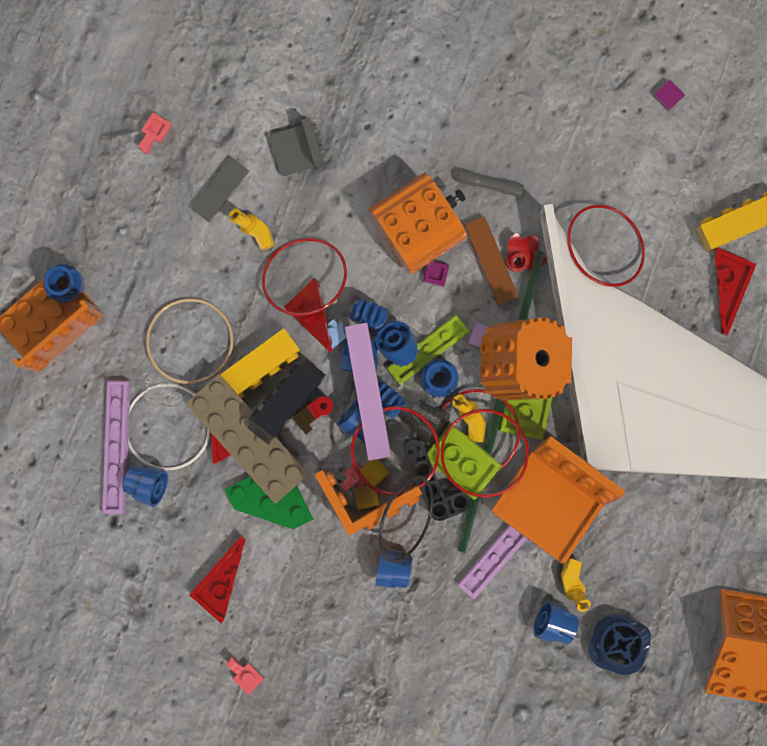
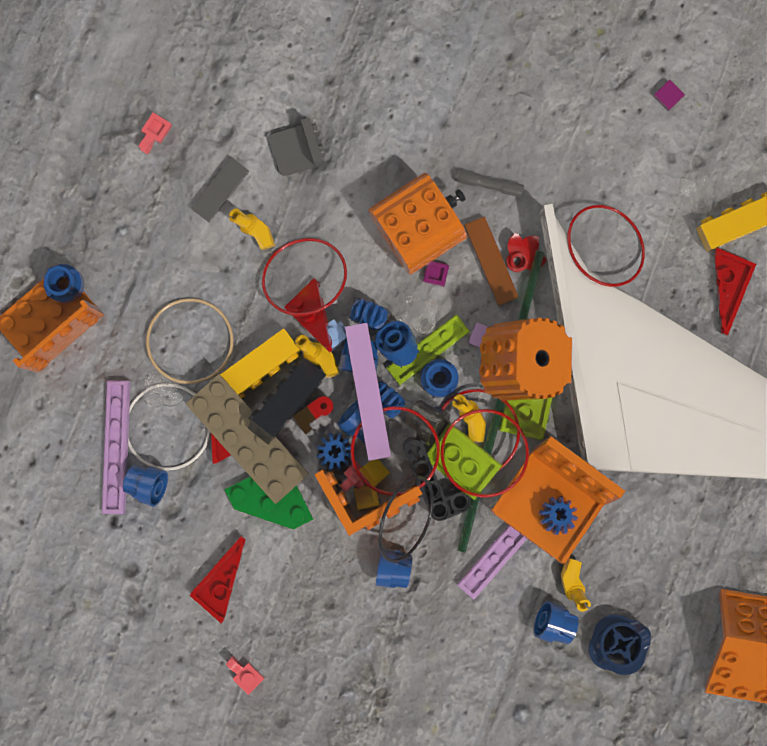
none -> yellow arm [295,335,340,378]
none -> blue gear [317,433,351,470]
none -> blue gear [539,496,578,535]

